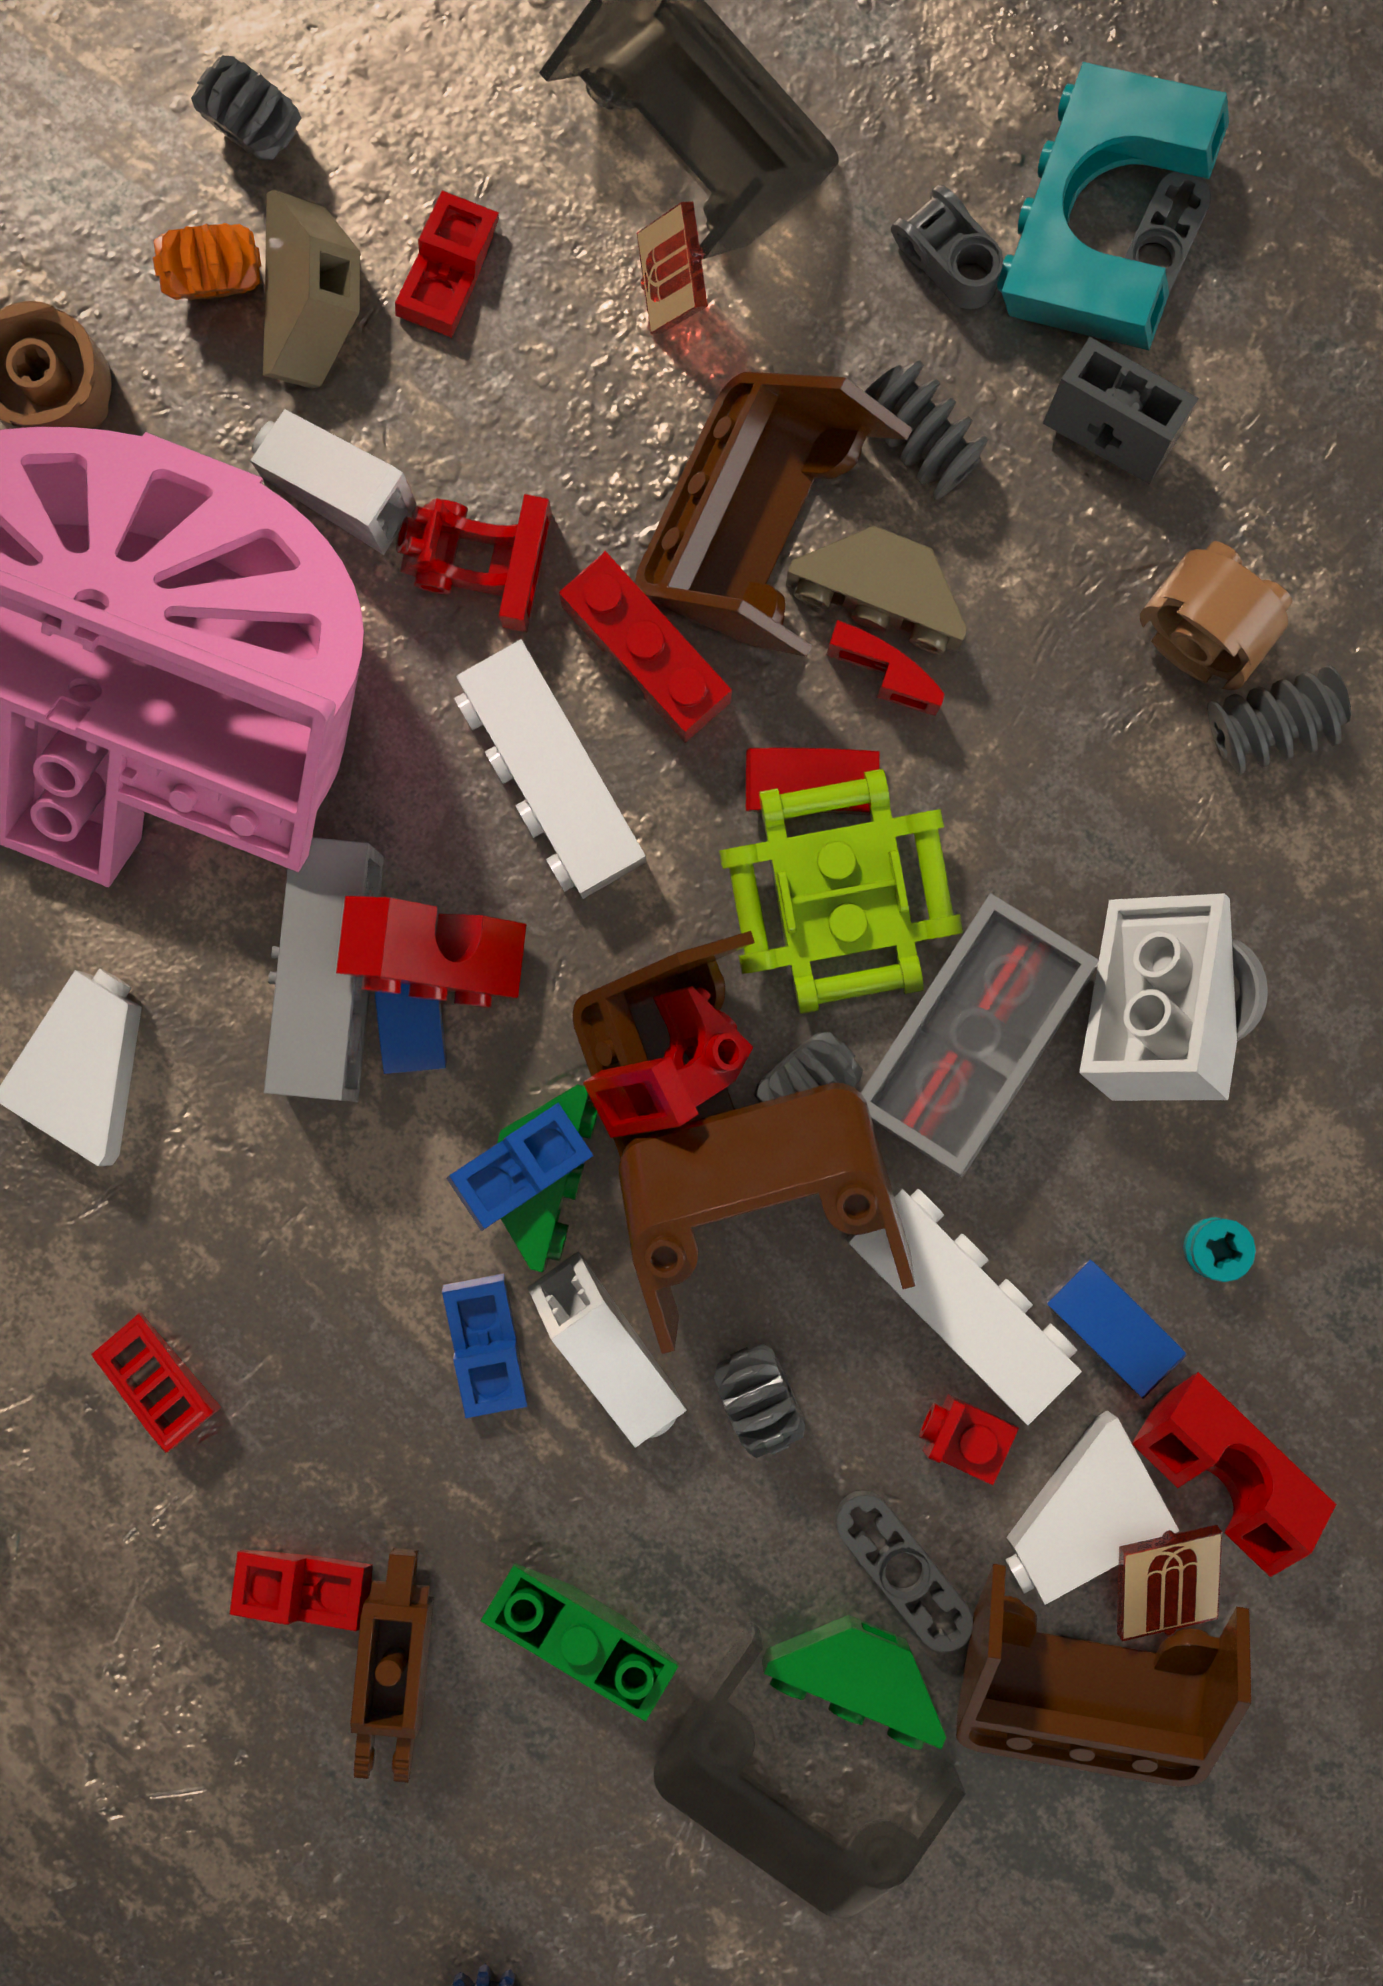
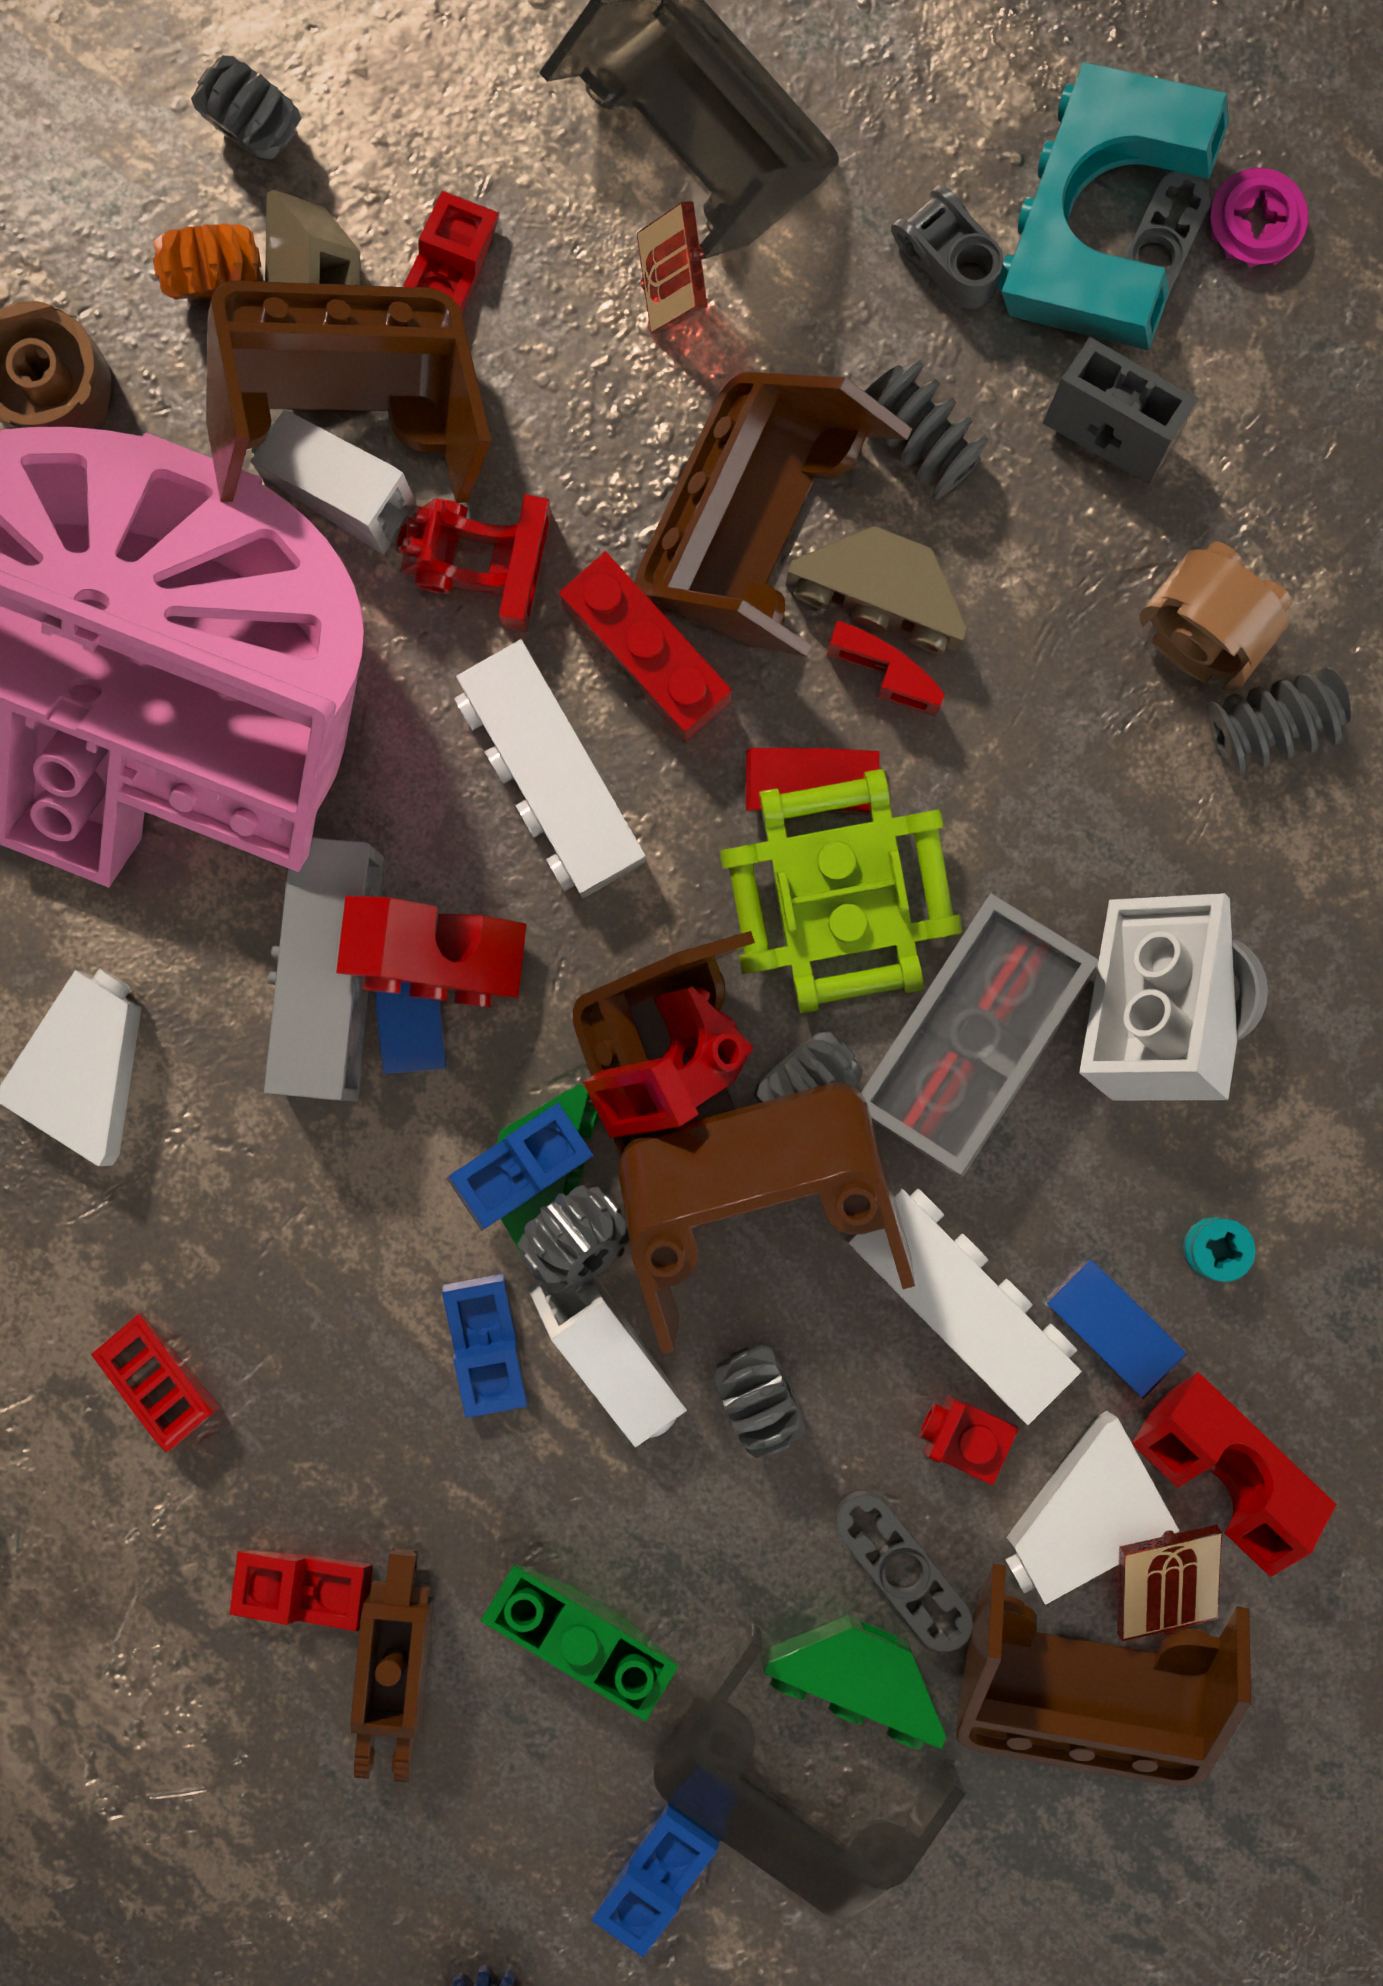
none -> reddish brown windscreen [206,281,491,503]
none -> dark grey gear [517,1185,629,1294]
none -> blue slope [591,1803,720,1957]
none -> dark pink gear [1208,168,1308,268]

